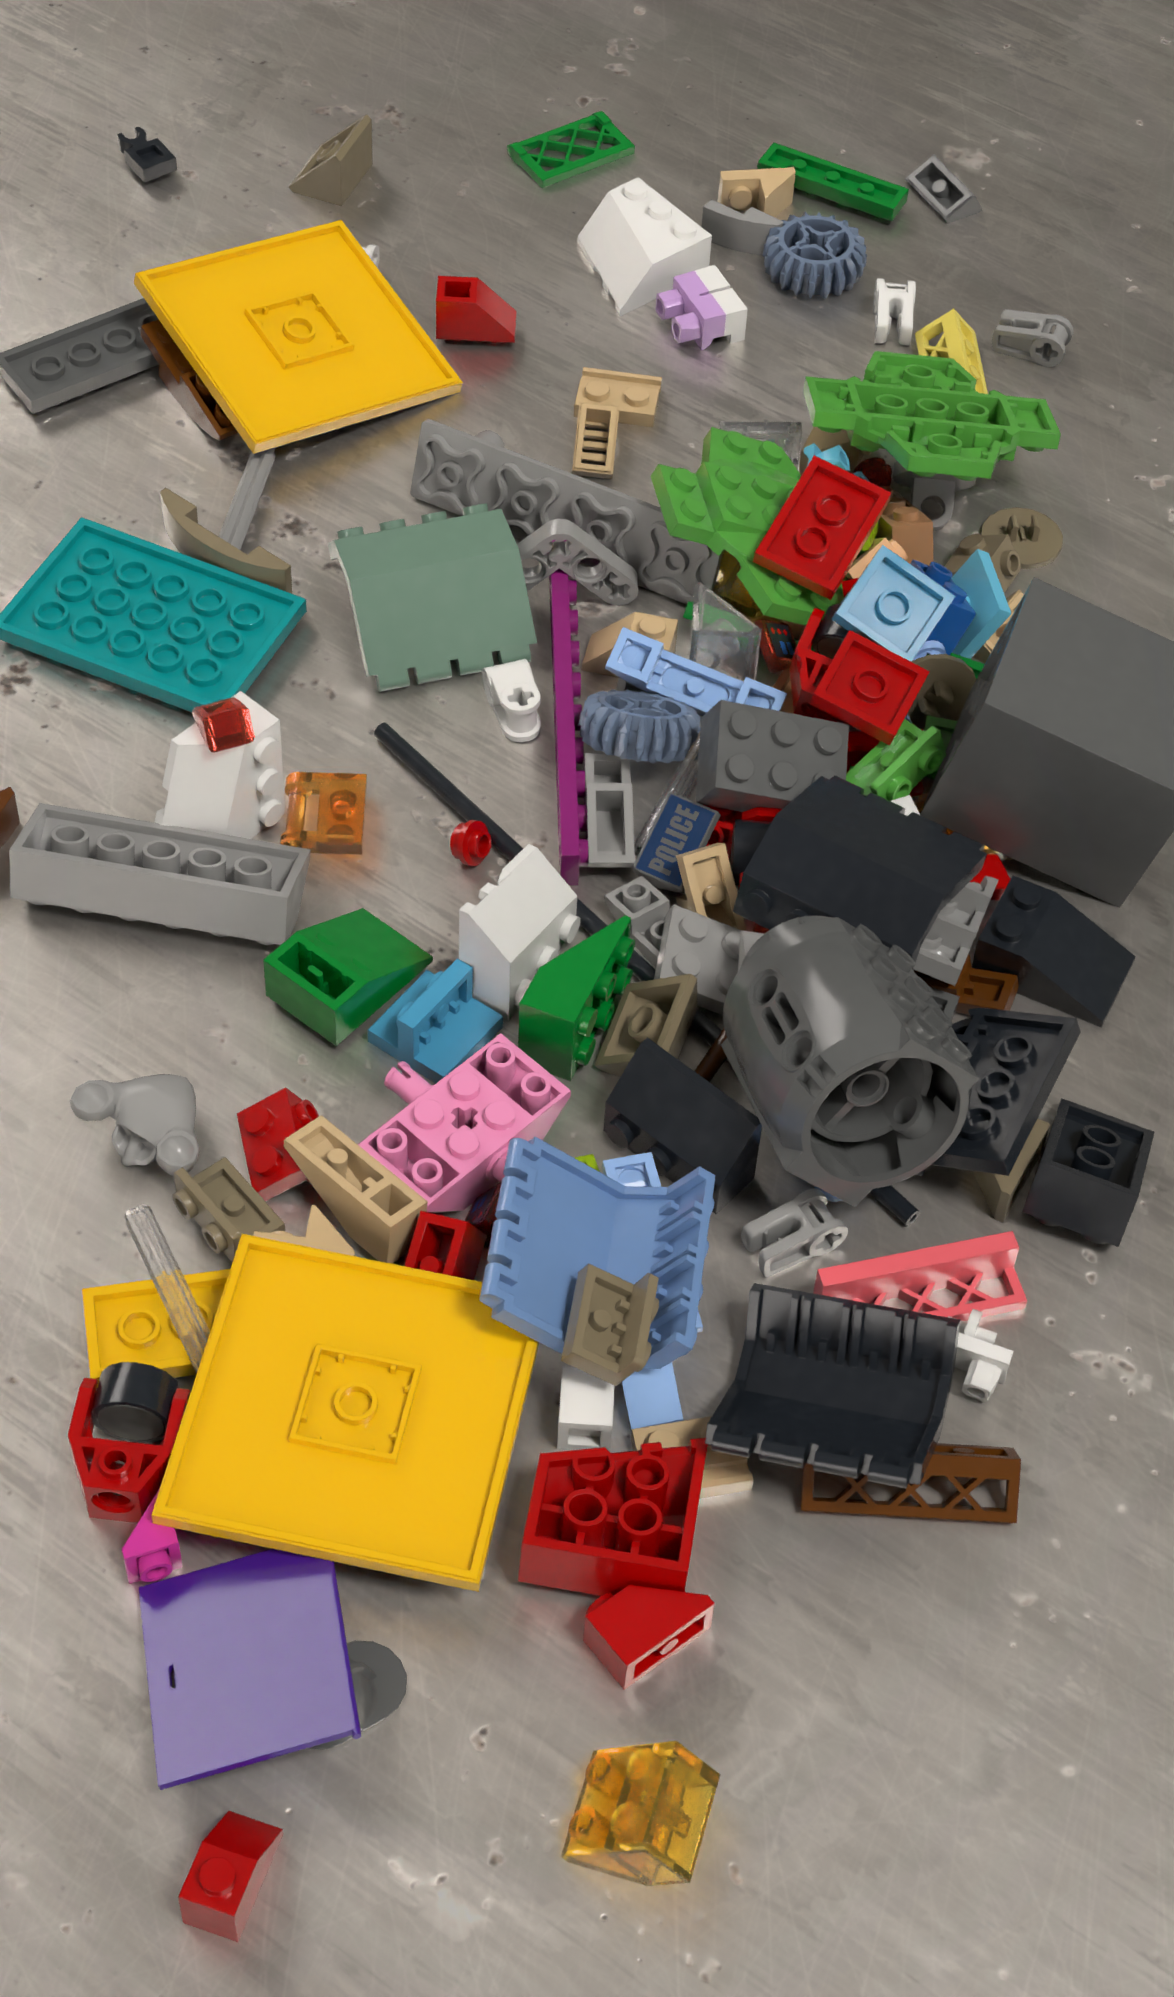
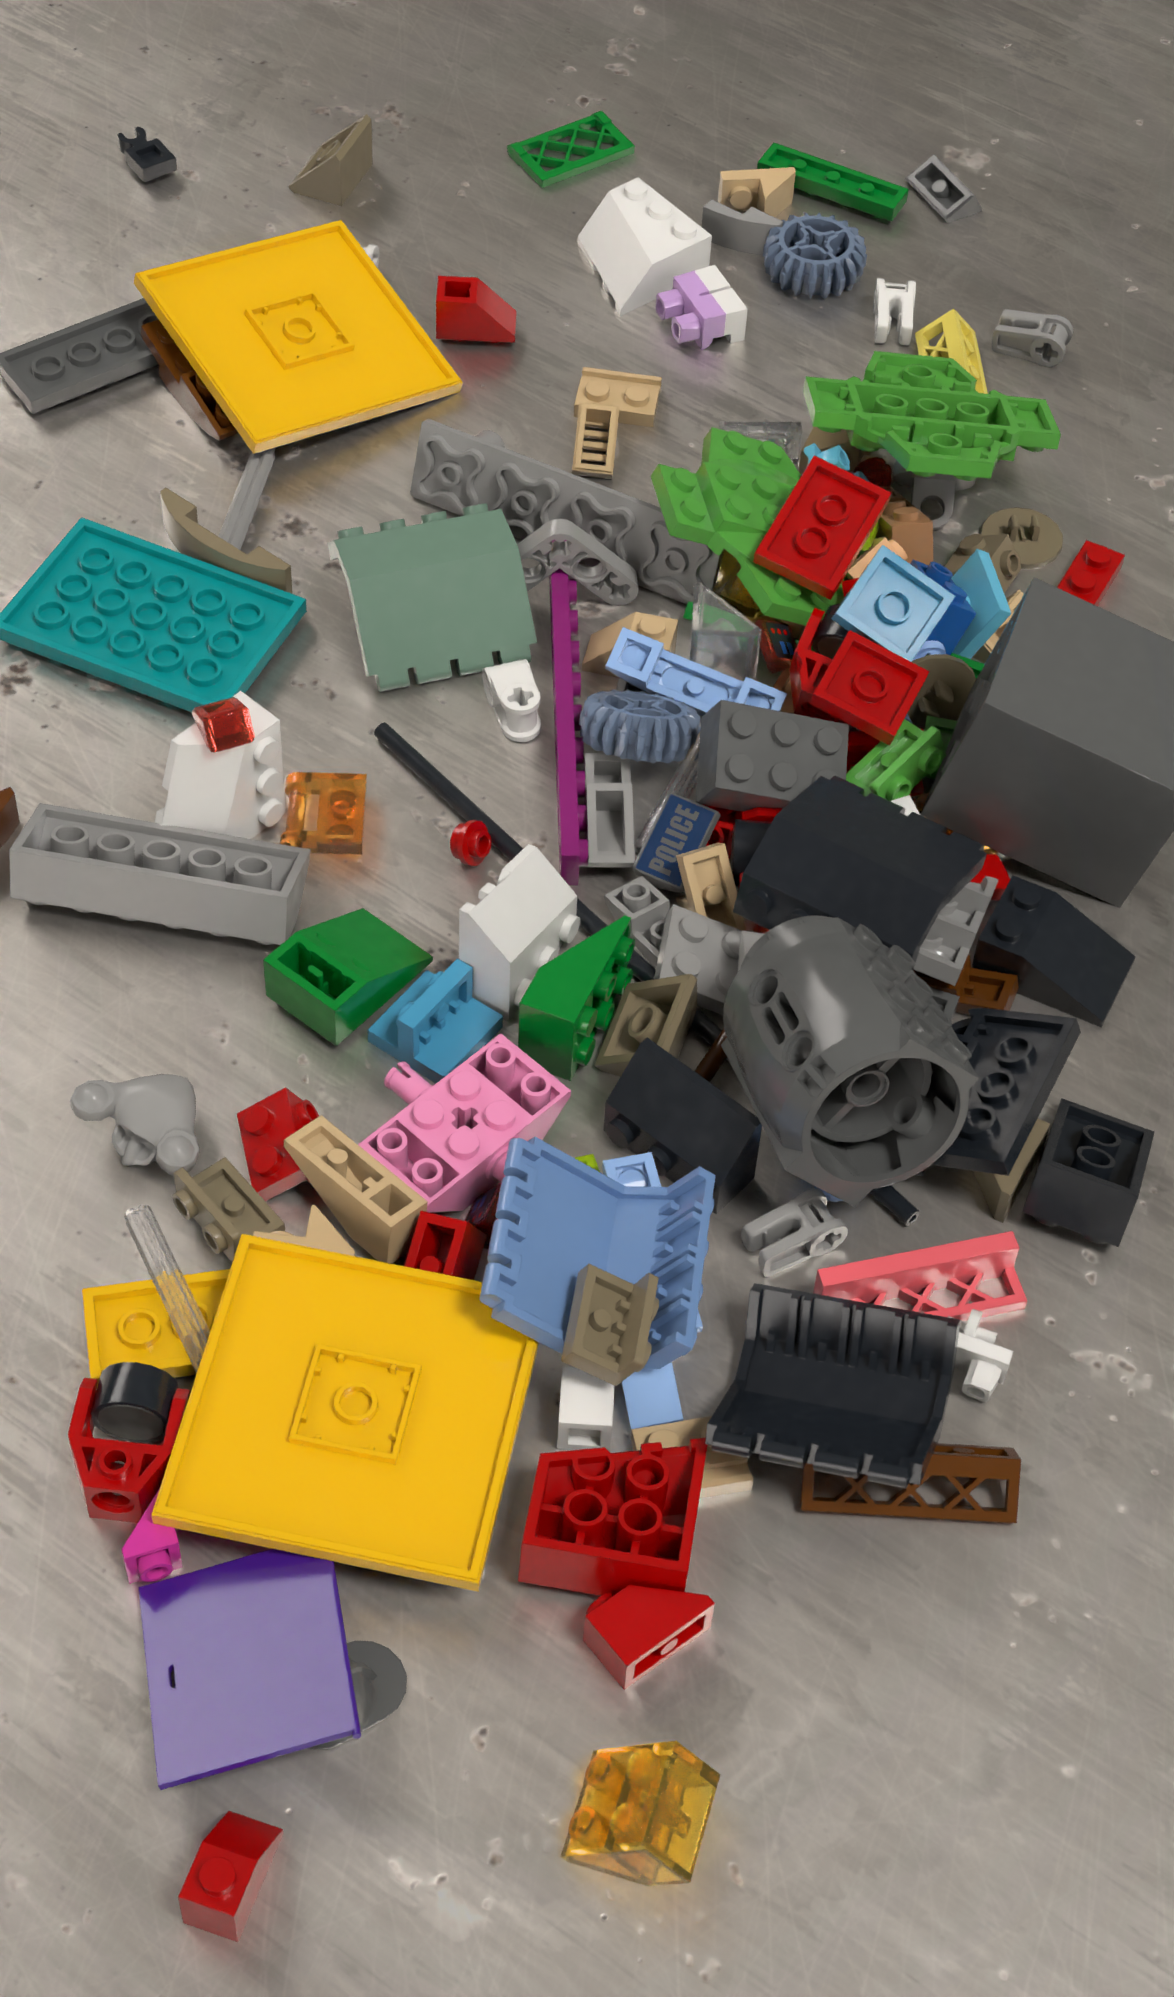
none -> red hinge [1057,540,1125,606]

